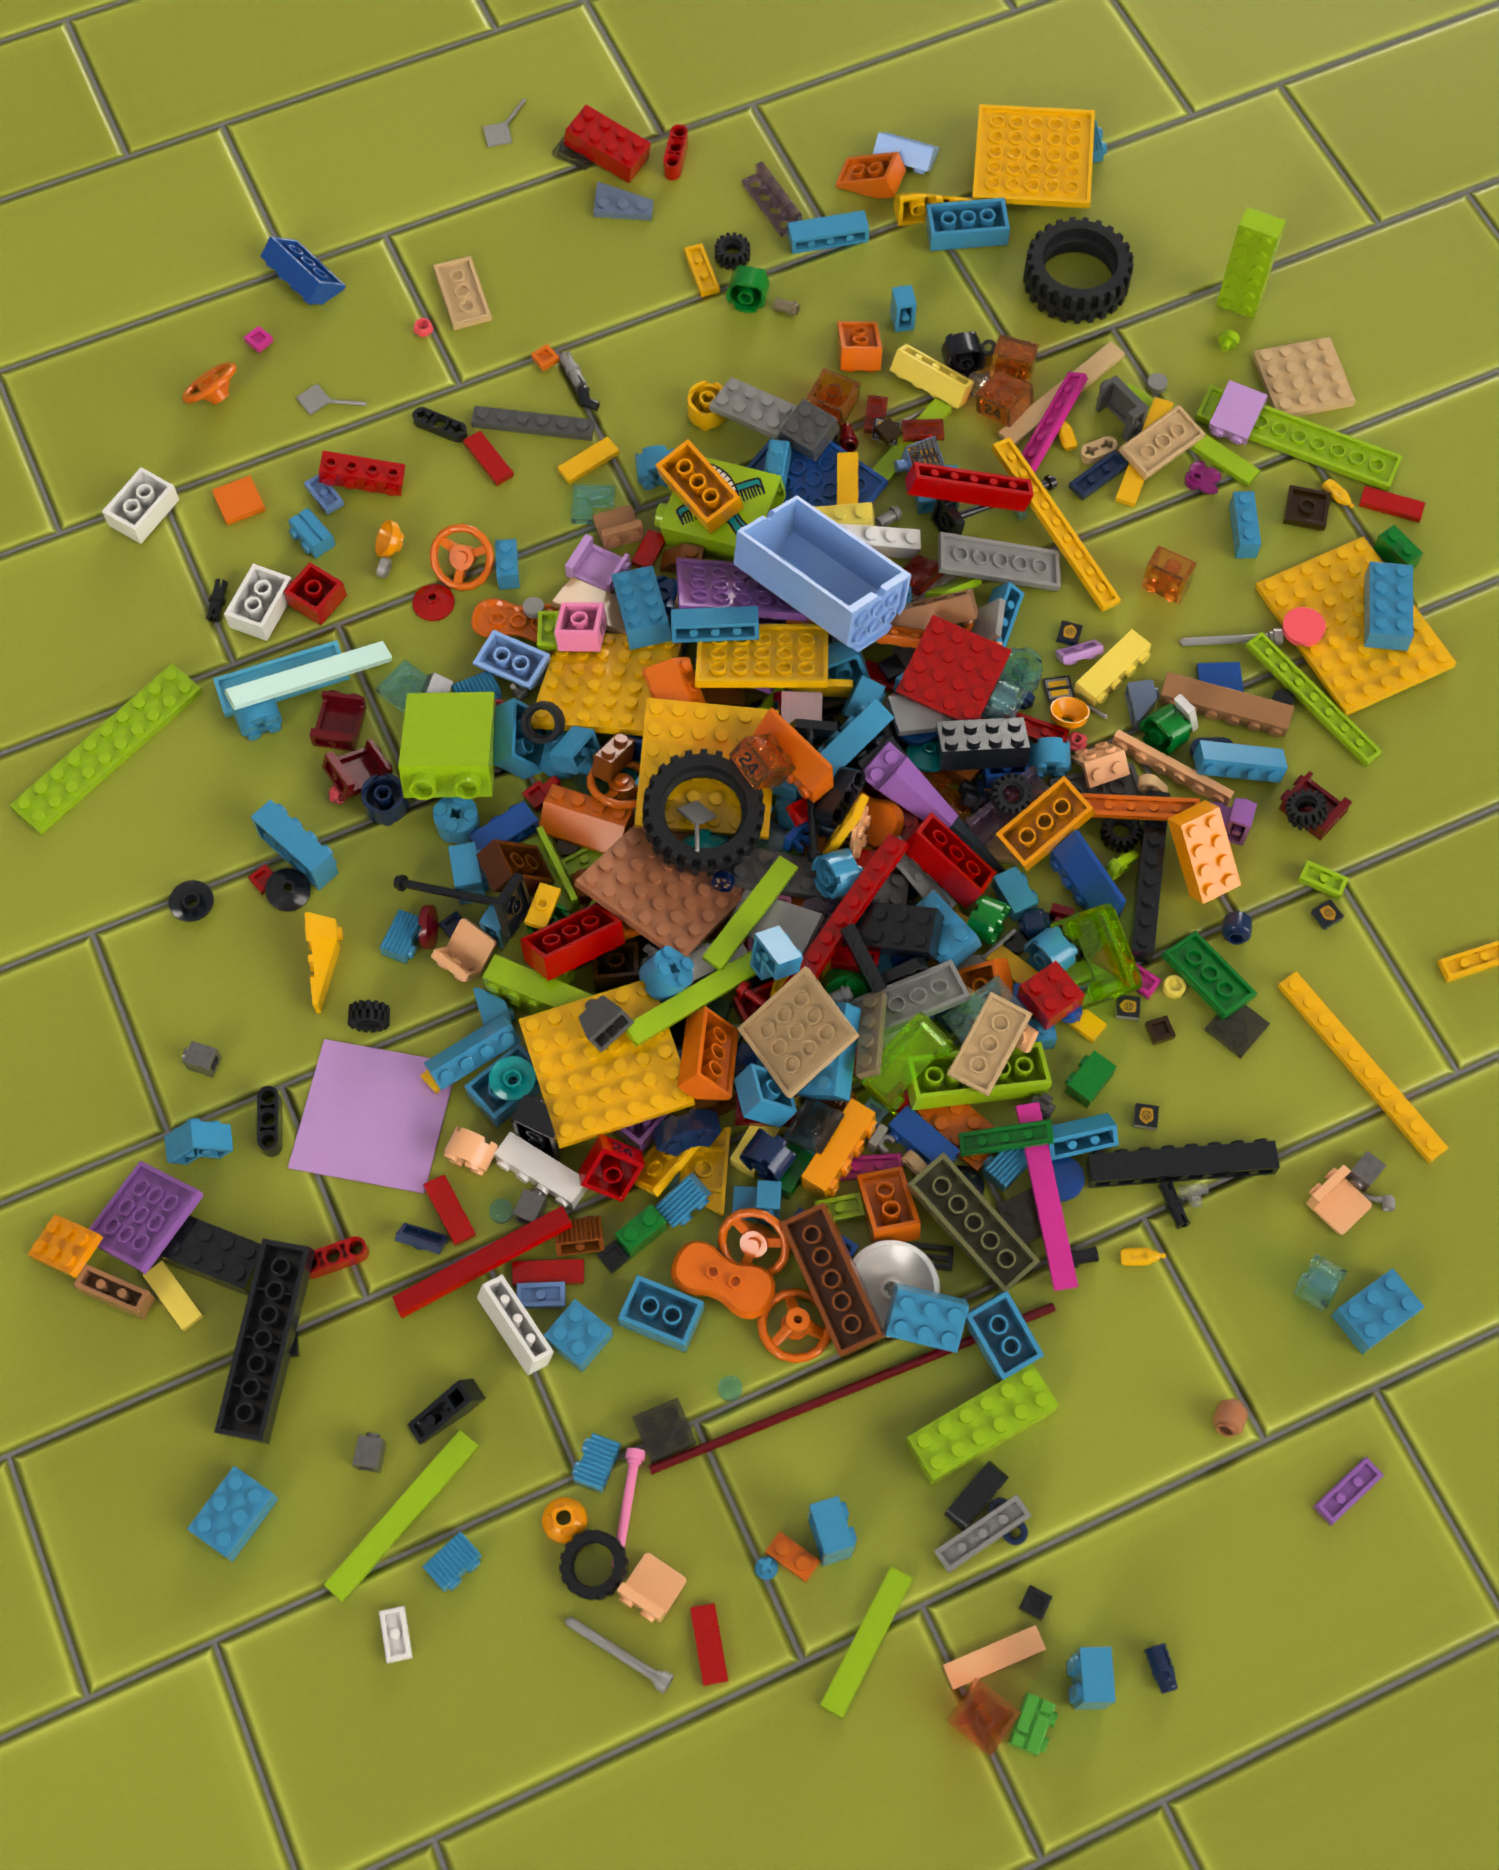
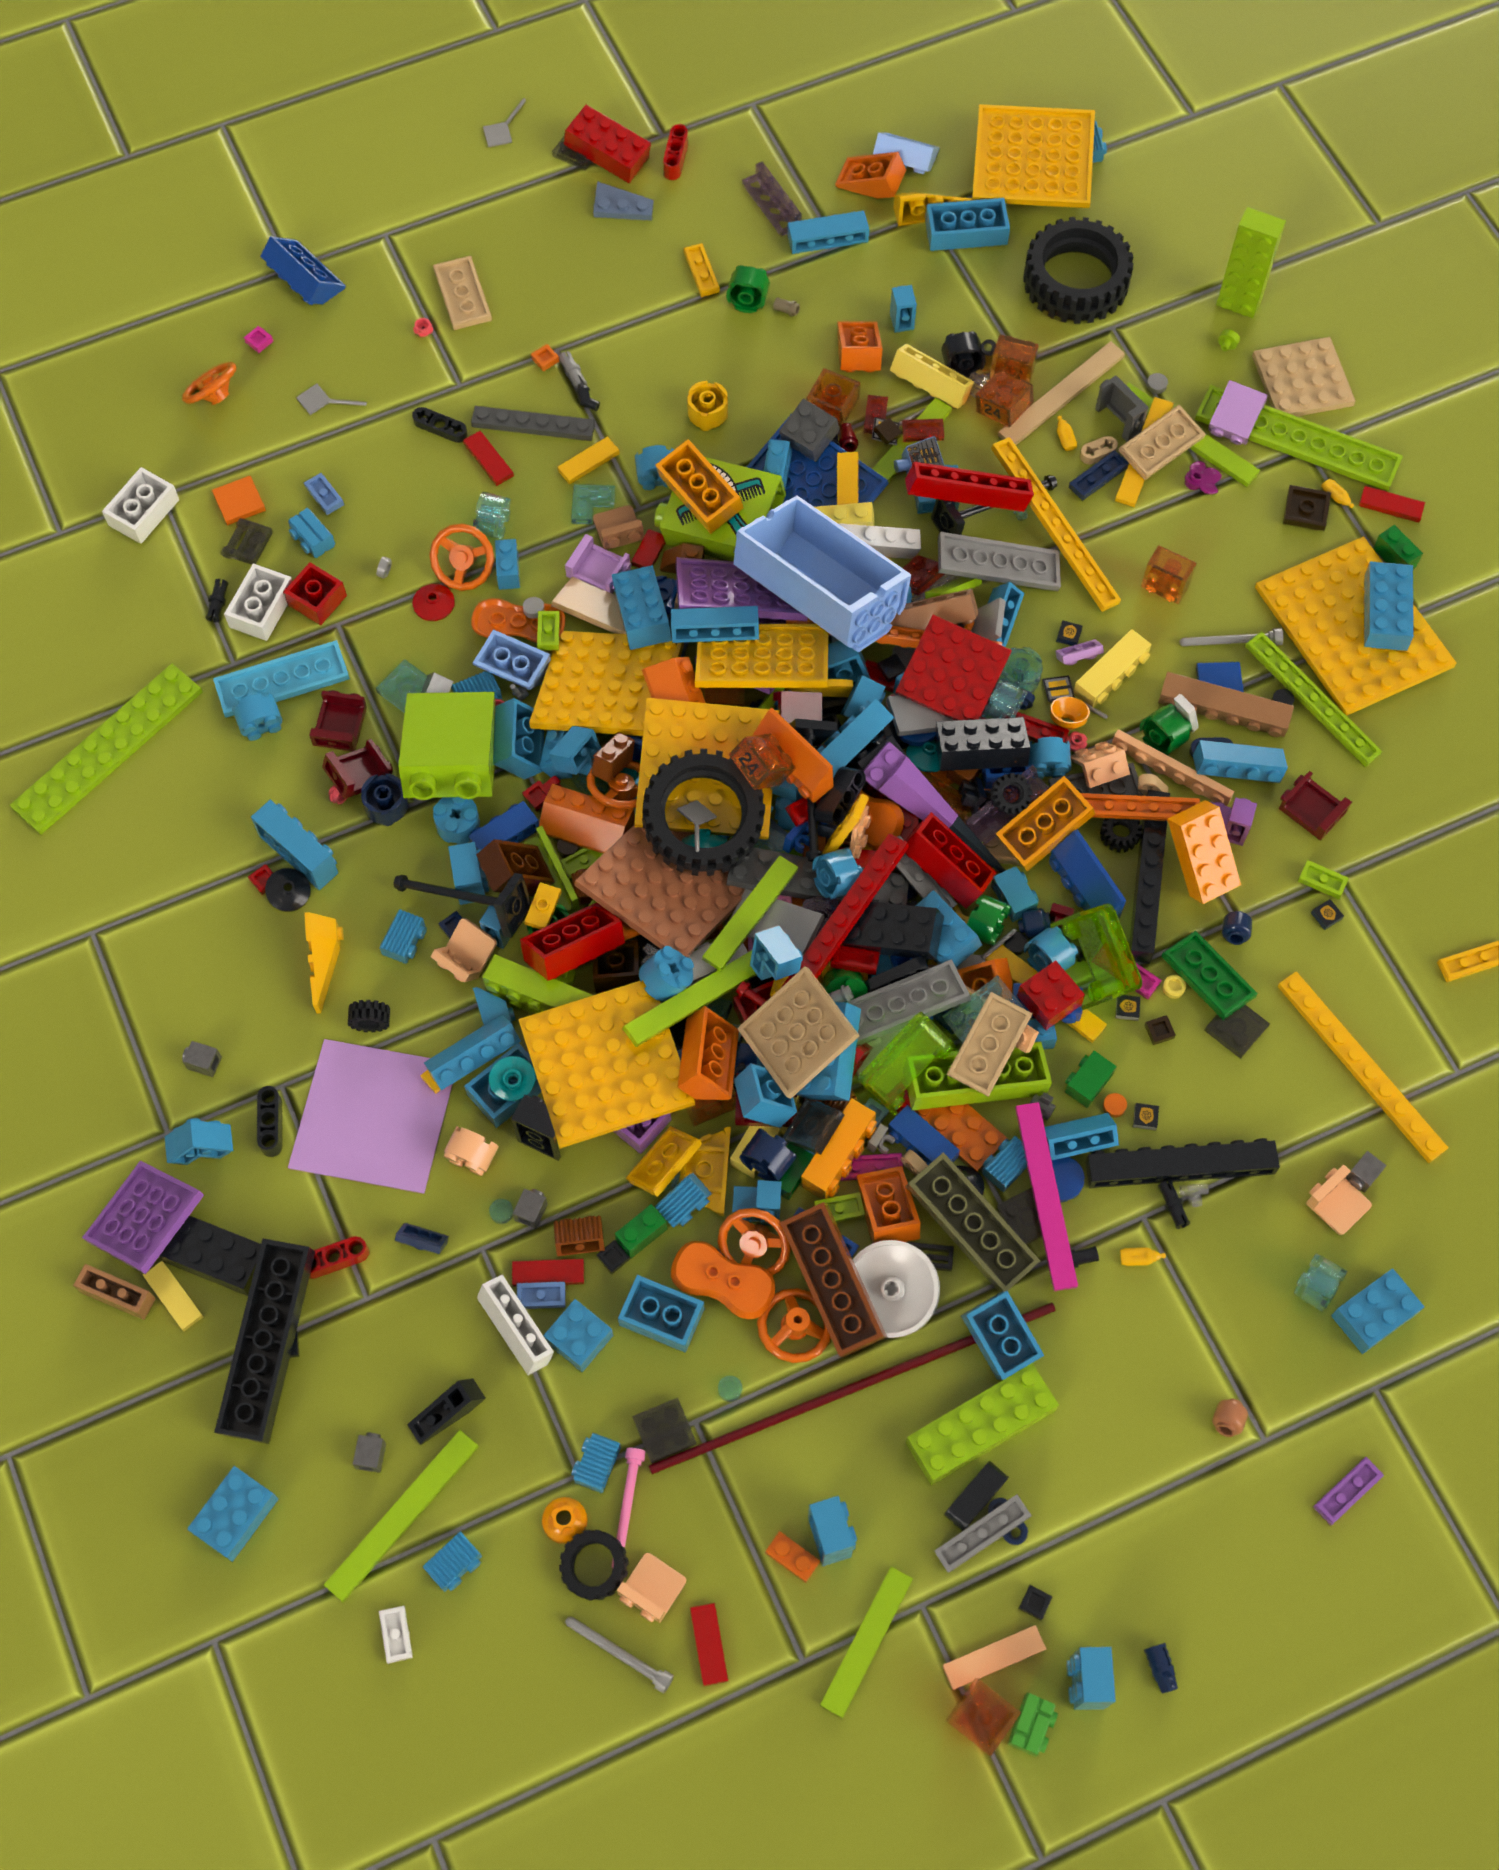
light orange plate [27,1214,104,1278] -> none
black dish [168,880,214,922] -> none
light aqua tile [225,641,392,710] -> none
red brick [319,450,405,496] -> none
light orange piece [375,520,404,558] -> none
red tile [392,1205,573,1318] -> none
dark red tile [418,905,439,950] -> none
red tile [423,1174,476,1247] -> none
white brick [494,1131,588,1210] -> none
black tyre [521,701,565,744] -> none
bright pink brick [554,602,607,652] -> none
red brick [578,1134,645,1202] -> none
dark grey torso [579,995,635,1053] -> none
dark blue brick [653,1109,722,1156] -> none
light grey plate [709,377,797,440] -> none
clear blue tile [711,871,735,892] -> none
black tyre [715,232,750,271] -> none
dark azure piece [755,1556,778,1580] -> none
black piece [839,923,887,994] -> none
dark tan plate [855,991,887,1079] -> none
light grey pin [875,506,902,527] -> none
dark azure brick [883,1282,969,1353] -> none
green tile [958,1119,1055,1157] -> none
dark pink plate [1022,372,1088,473] -> none
lime plate [1106,850,1140,880] -> none
sand blue slope [1124,679,1159,730] -> none
dark azure brick [1229,491,1261,558] -> none
coral tile [1282,607,1326,647] -> none
black tyre [1286,789,1328,831] -> none
light grey hand [1362,1193,1395,1212] -> none
none -> clear smoke plate [221,518,273,565]
none -> clear light blue brick [473,492,511,539]
none -> orange tile [1103,1093,1127,1118]

